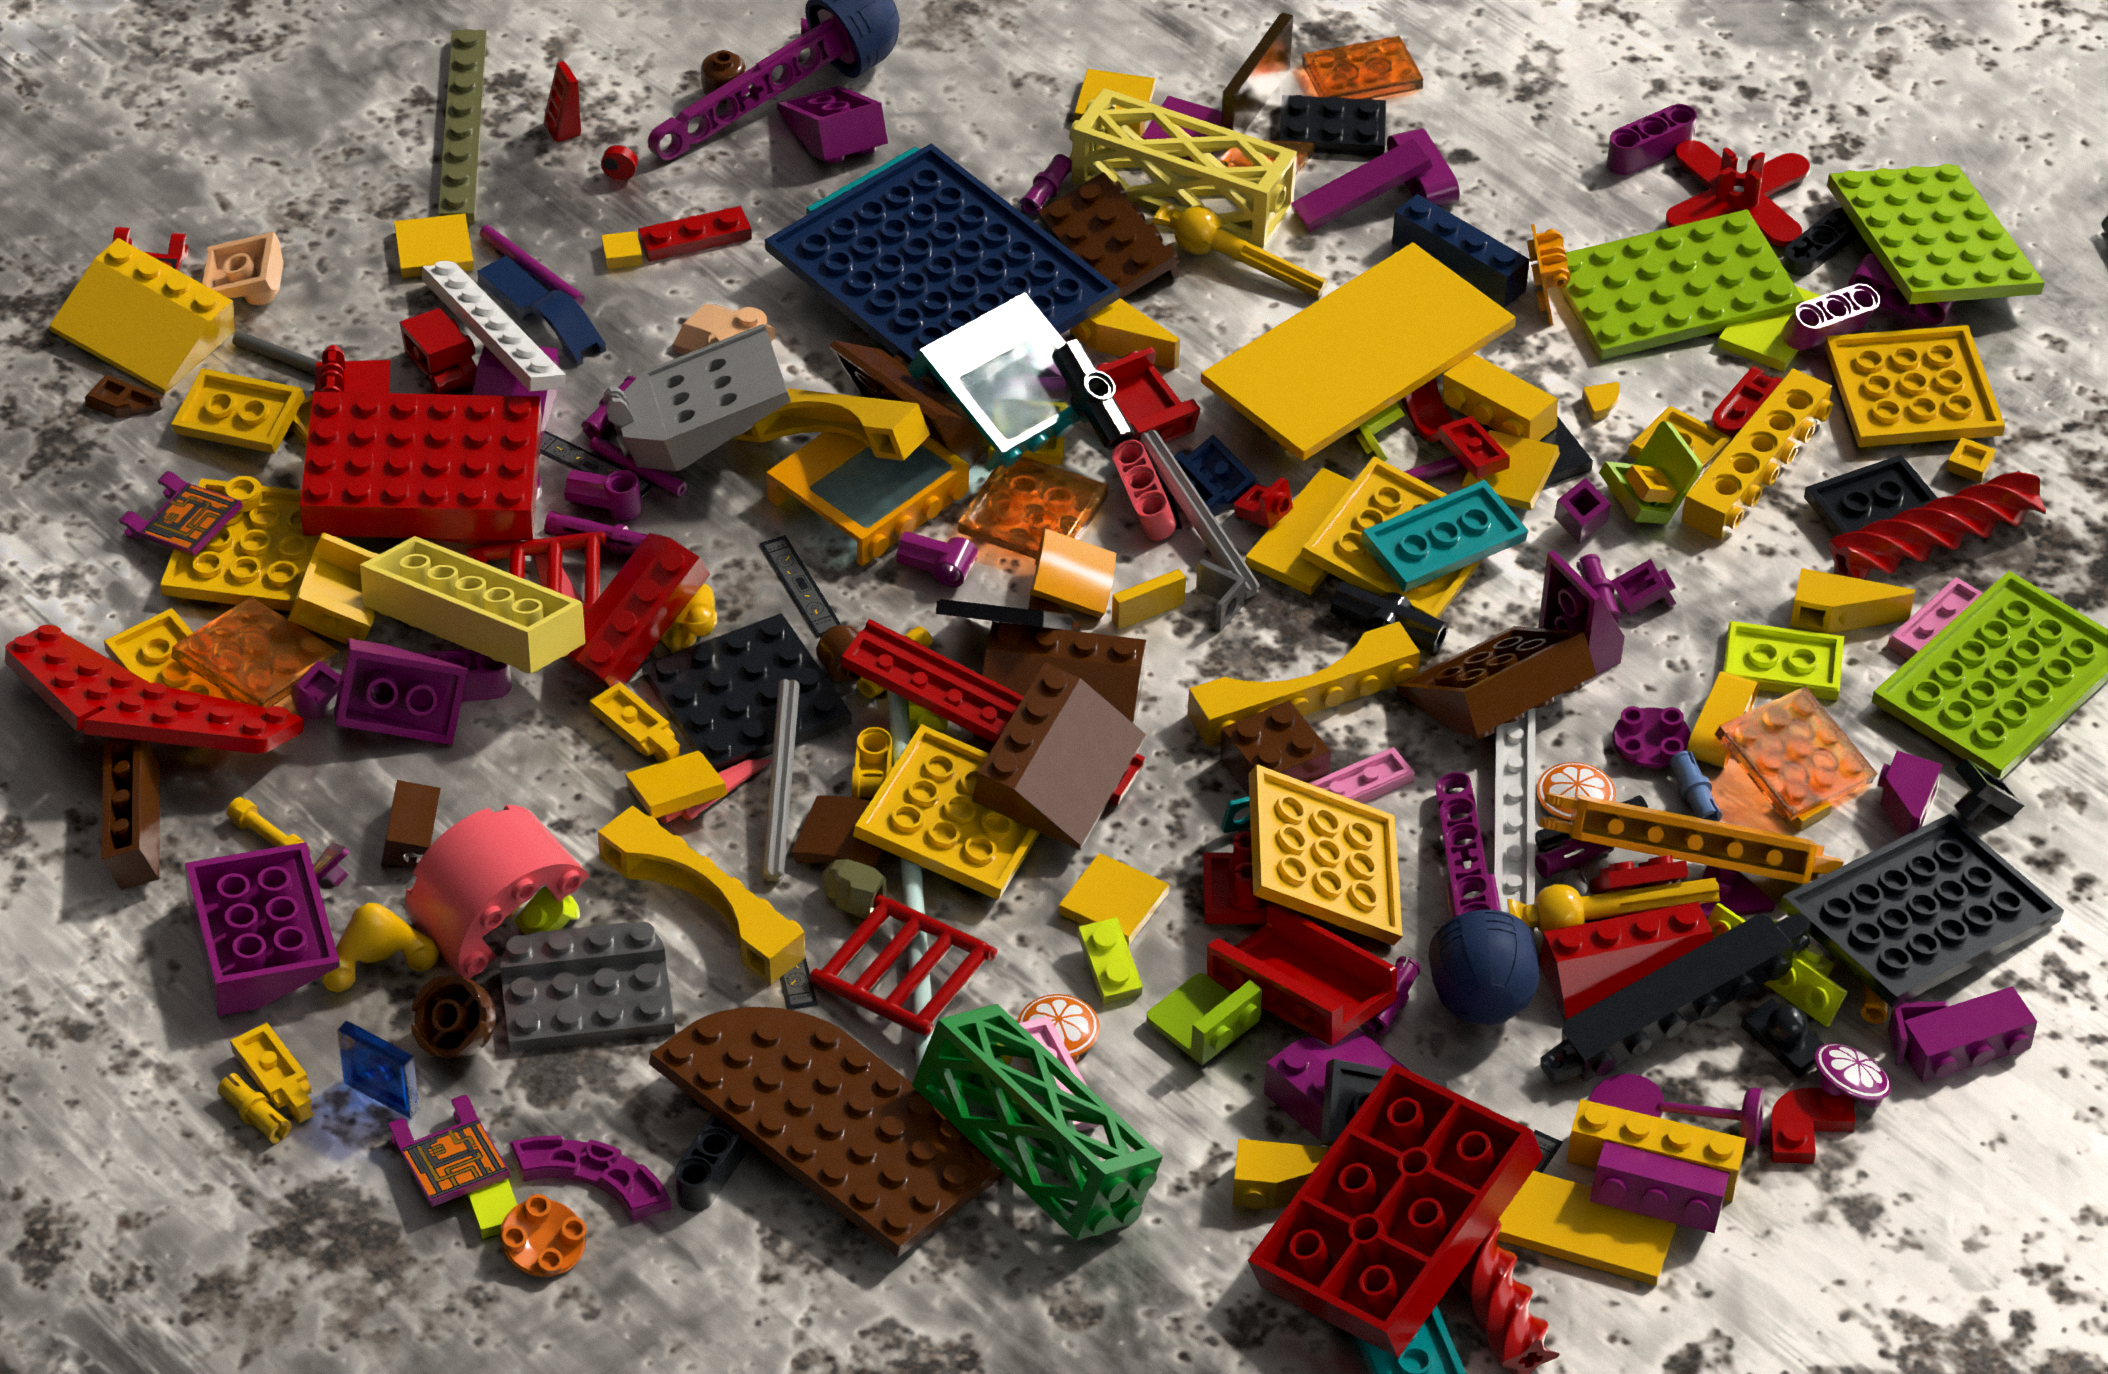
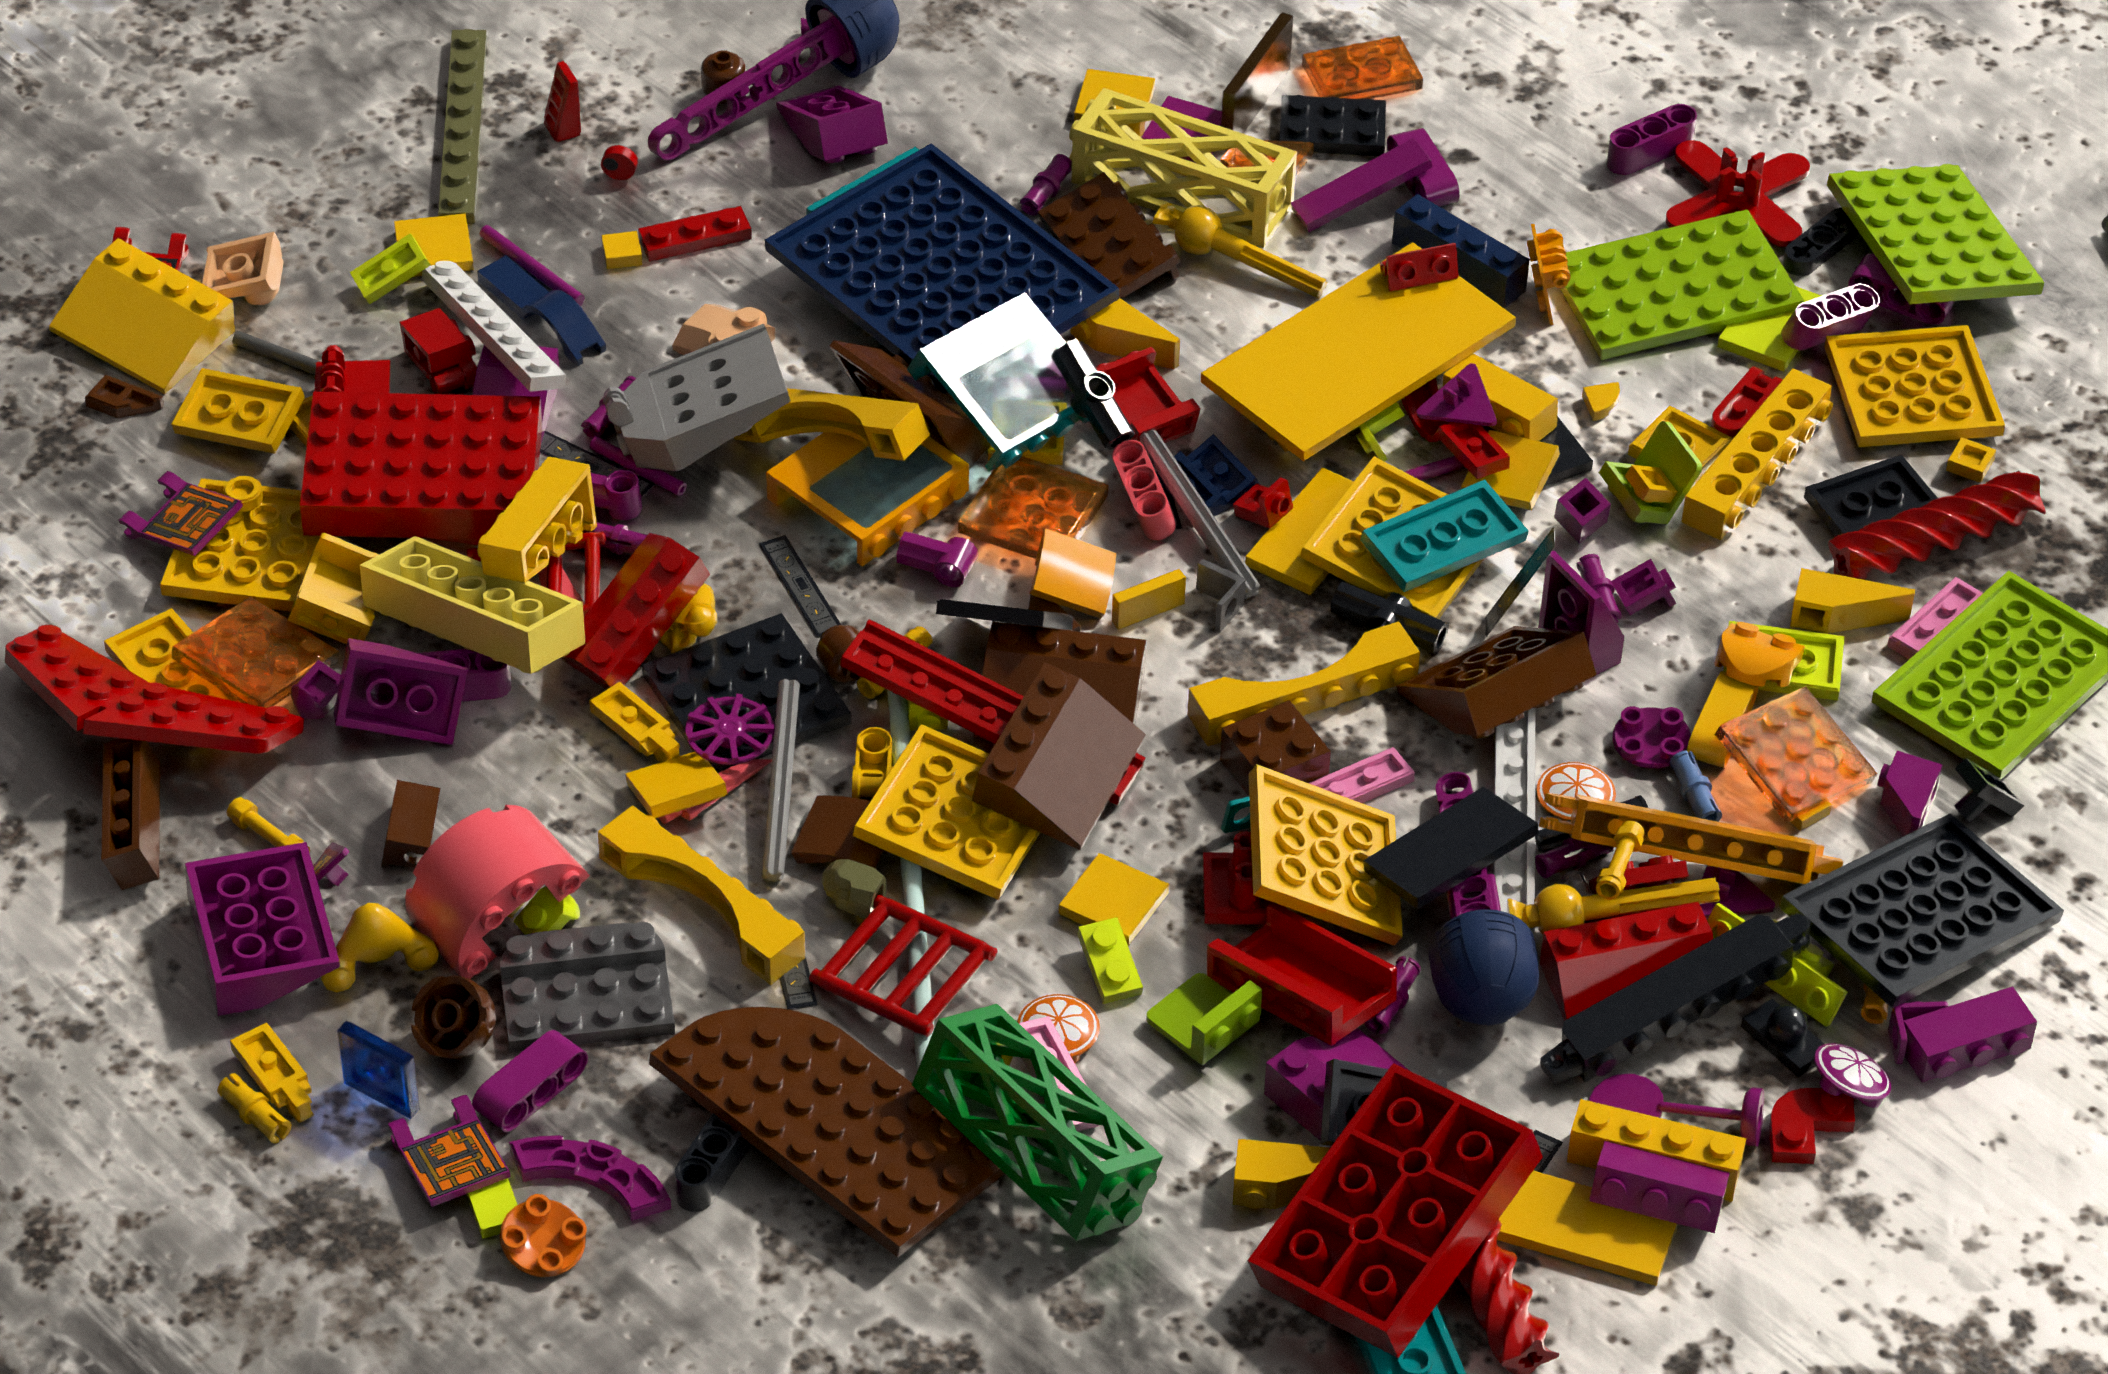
none -> neon yellow plate [350,233,431,304]
none -> magenta beam [472,1030,588,1132]
none -> yellow wedge [477,456,597,583]
none -> magenta wheel [685,694,775,765]
none -> black tile [1363,786,1539,909]
none -> red hinge [1380,243,1458,291]
none -> magenta piece [1417,363,1497,427]
none -> sticker [1485,527,1555,638]
none -> yellow bar [1596,821,1644,900]
none -> light orange slope [1714,622,1805,688]

